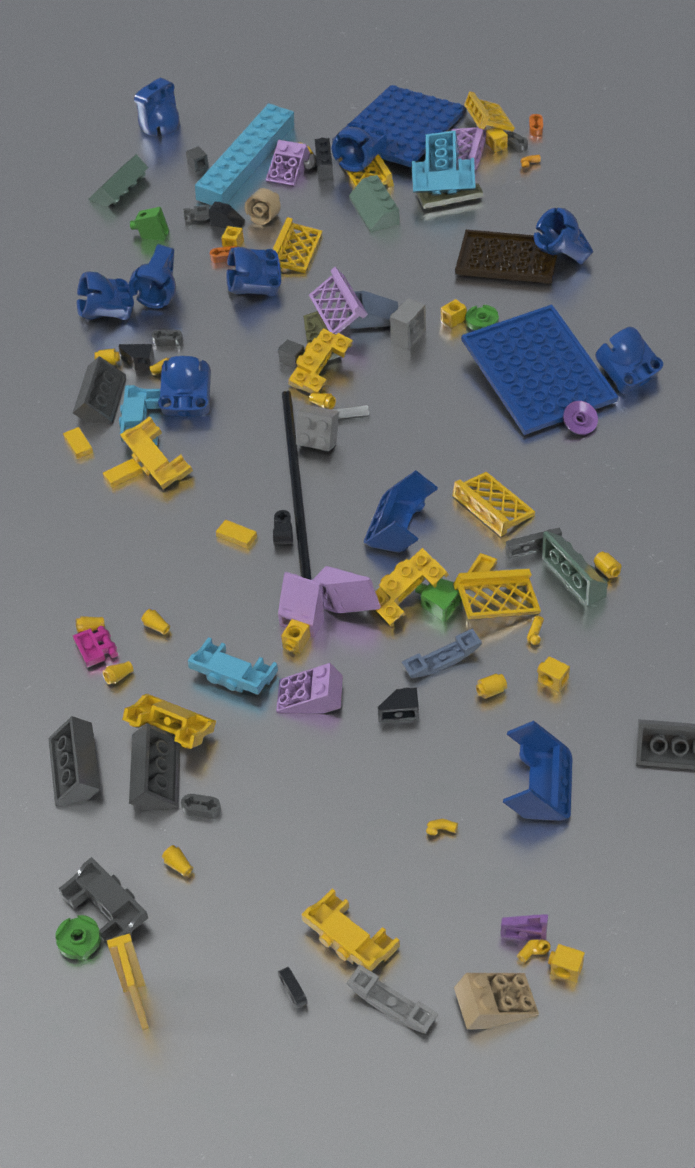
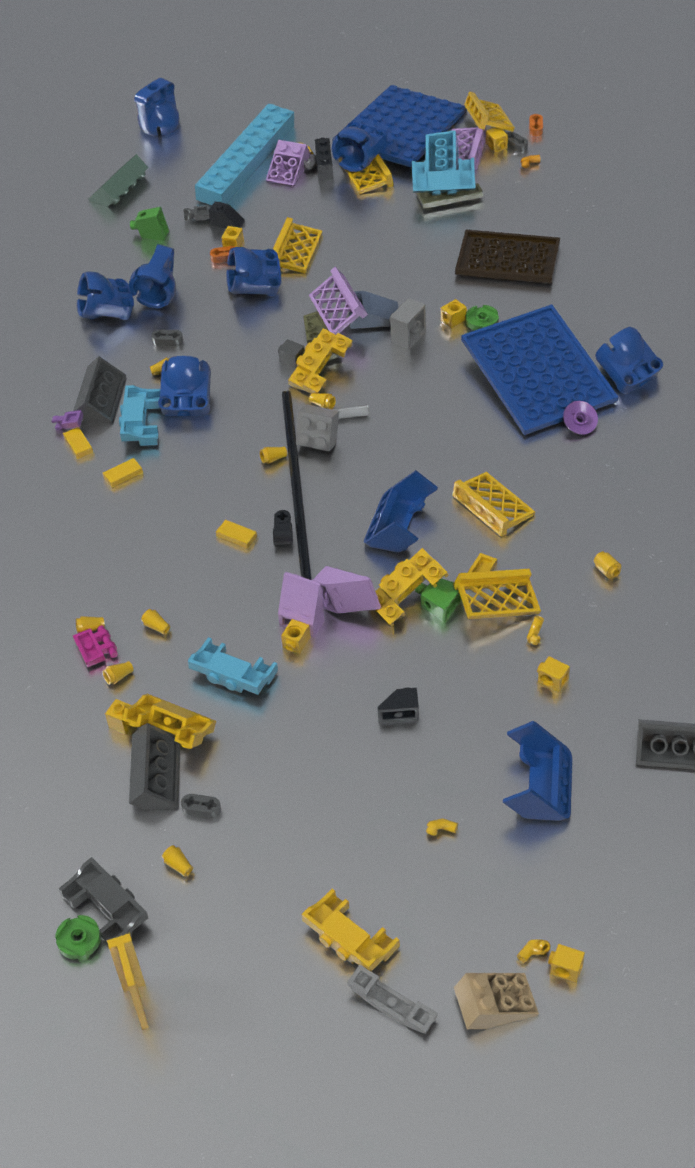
dark grey slope [48,716,100,806] -> none
yellow brick [94,348,120,366] -> none
black slope [118,344,154,370] -> none
yellow bracket [120,416,193,490] -> none
dark grey brick [186,146,209,172] -> none
tan brick [245,188,281,225] -> none
lavender slope [276,663,343,714] -> none
black beam [278,966,308,1009] -> none
sand green slope [349,175,400,232] -> none
sand blue slope [402,628,482,678] -> none
yellow brick [475,673,507,699] -> none
medium lavender wing [500,914,548,941] -> none
dark grey plate [506,527,562,559] -> none
blue piece [534,208,594,264] -> none
sand green slope [542,531,608,606] -> none
none -> medium lavender plate [51,410,84,430]
none -> yellow brick [105,699,132,735]
none -> yellow cone [260,446,287,464]

